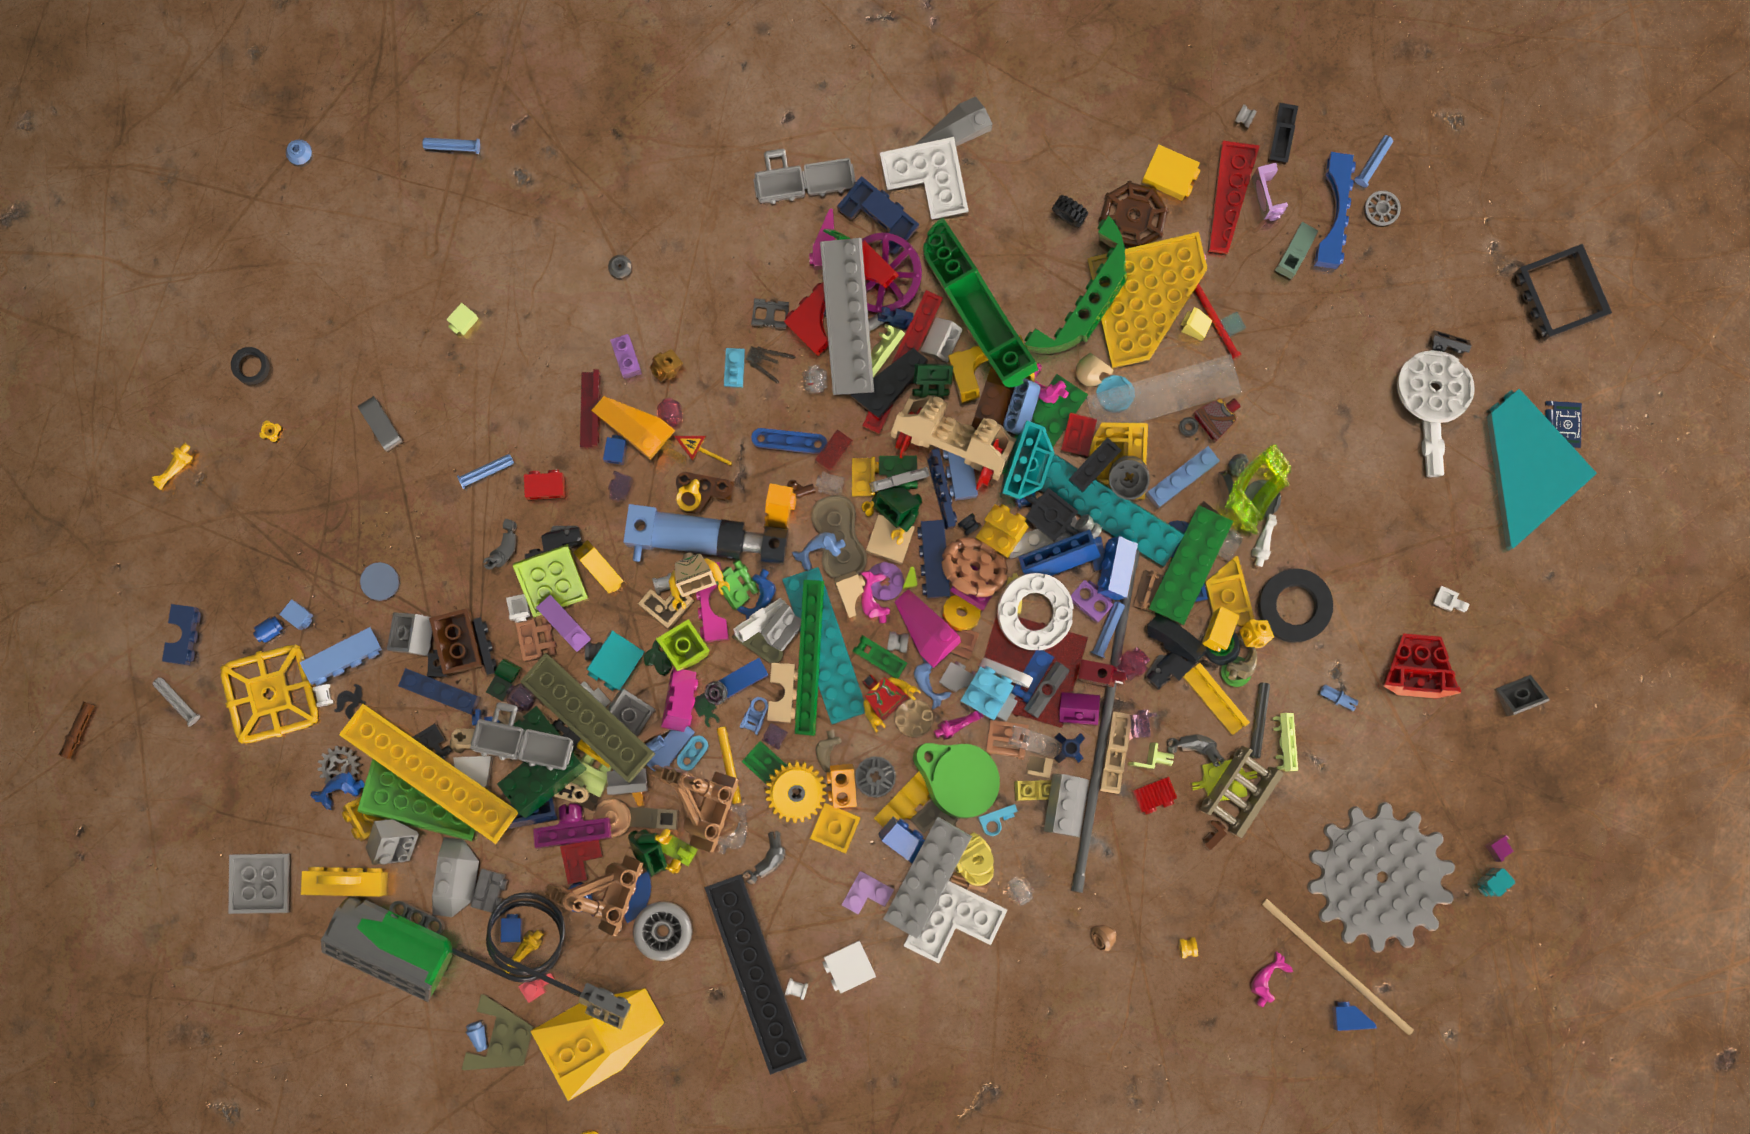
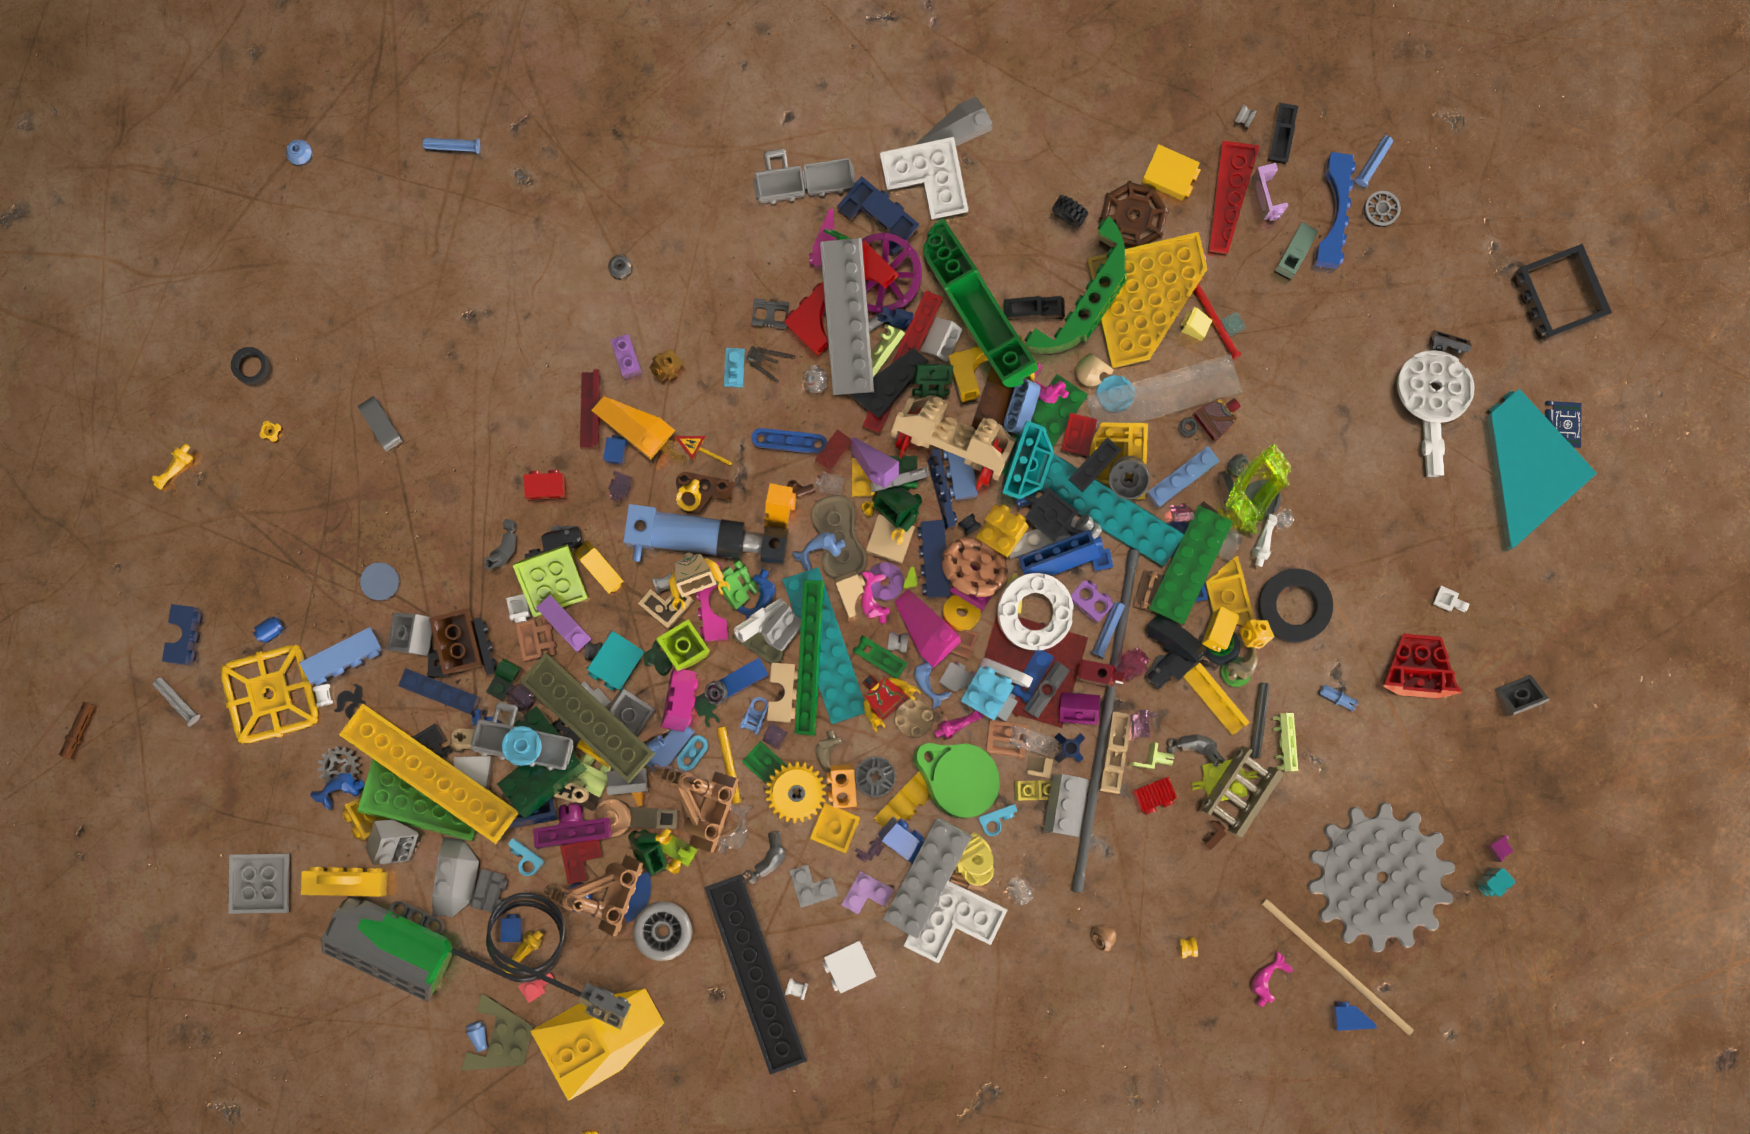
medium blue brick [279,599,313,630] -> none
yellowish green brick [446,303,479,336] -> none
medium blue axle [457,454,514,489] -> none
clear pink head [657,398,683,428] -> none
dark tan plate [911,800,960,834] -> none
brick [1097,536,1138,600] -> none
none -> medium azure tile [502,726,542,766]
none -> medium azure plate [507,838,546,876]
none -> light grey plate [789,865,838,908]
none -> medium lavender slope [851,437,899,488]
none -> bracket [855,837,884,863]
none -> black slope [1004,296,1065,319]
none -> clear pink plate [1171,503,1194,522]
none -> clear plate [1276,508,1294,529]

